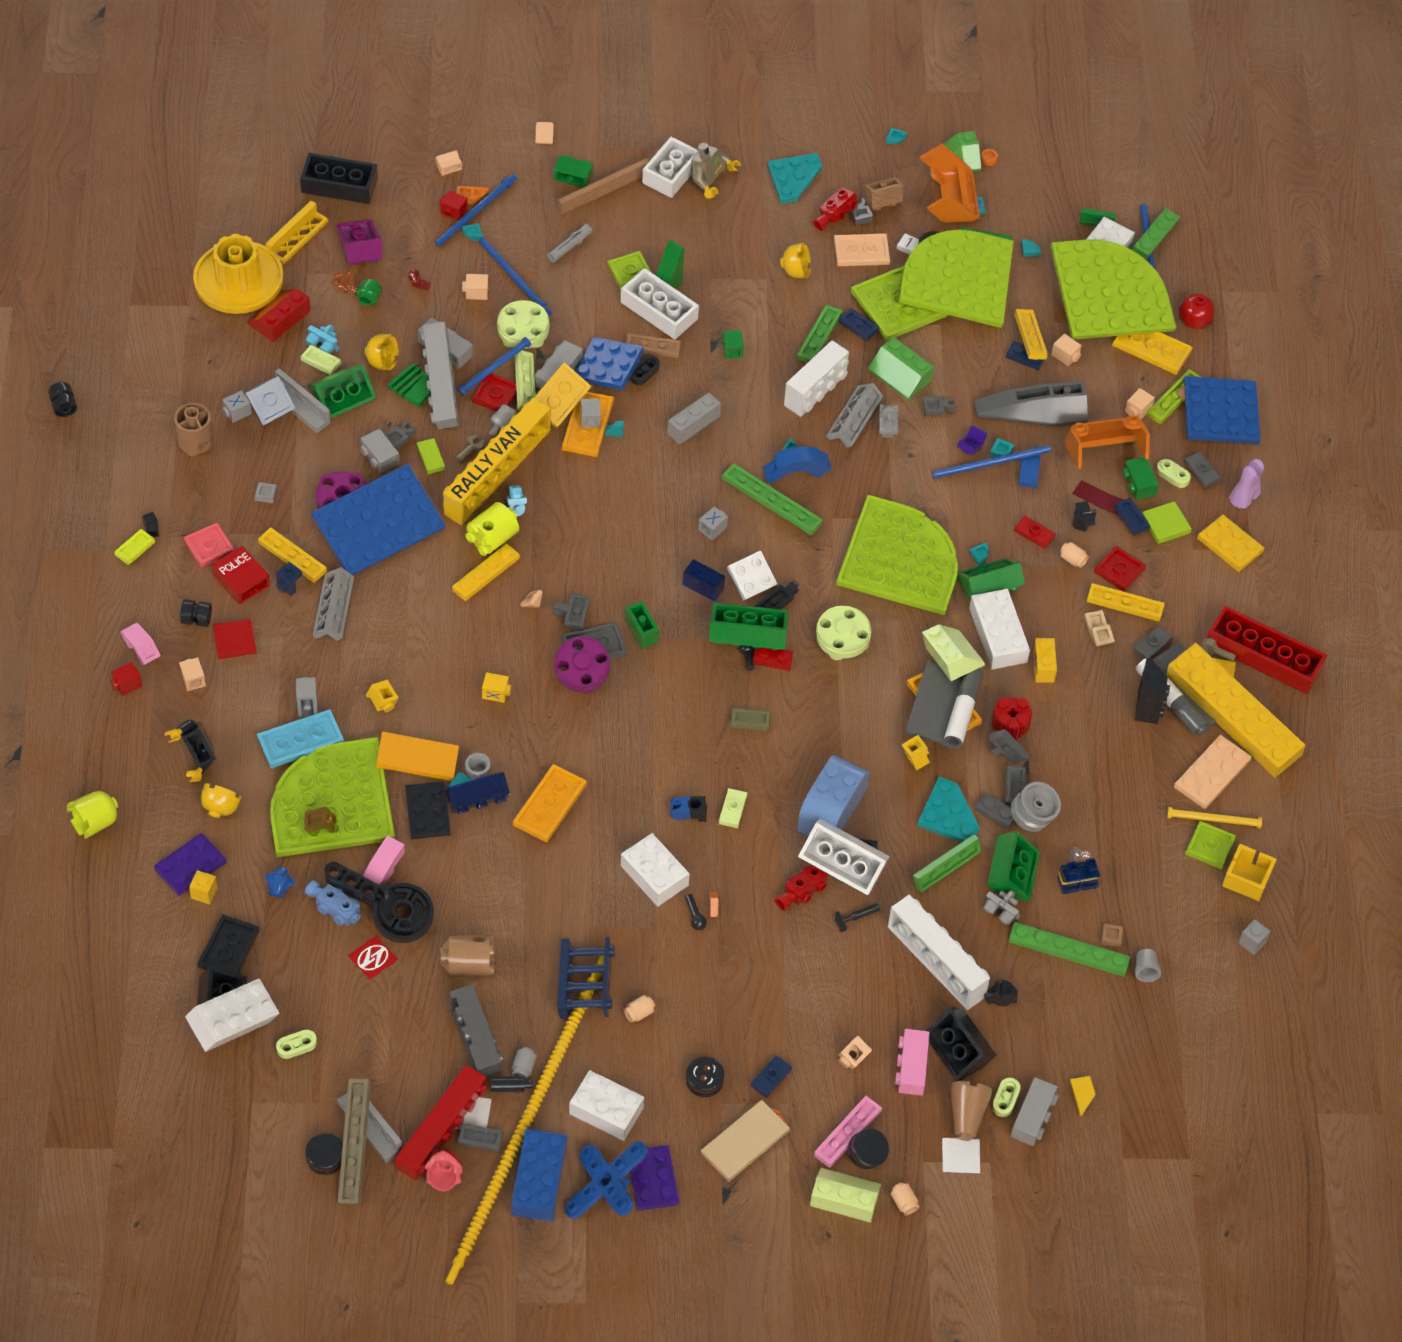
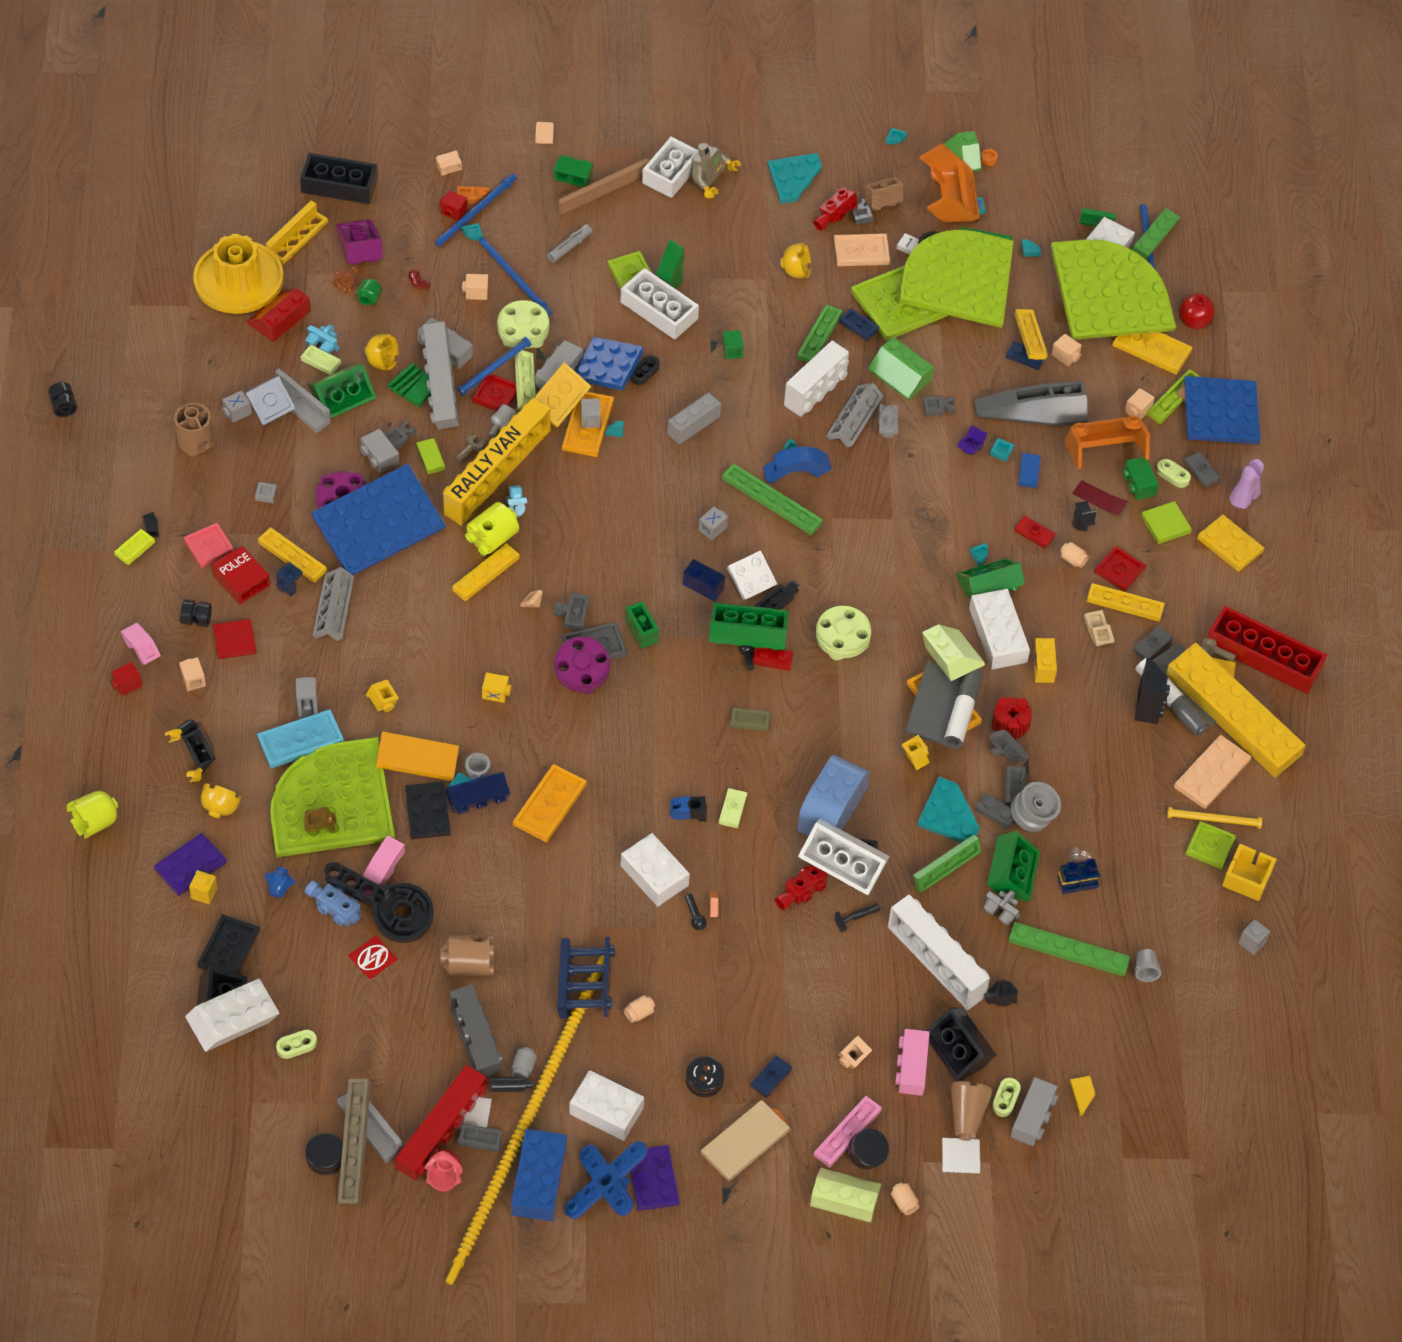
medium nougat tile [626,333,681,358] -> none
lime plate [836,495,958,616] -> none
blue bar [932,445,1051,479] -> none
medium nougat tile [1101,924,1123,947] -> none
dark blue plate [1114,498,1150,536] -> none

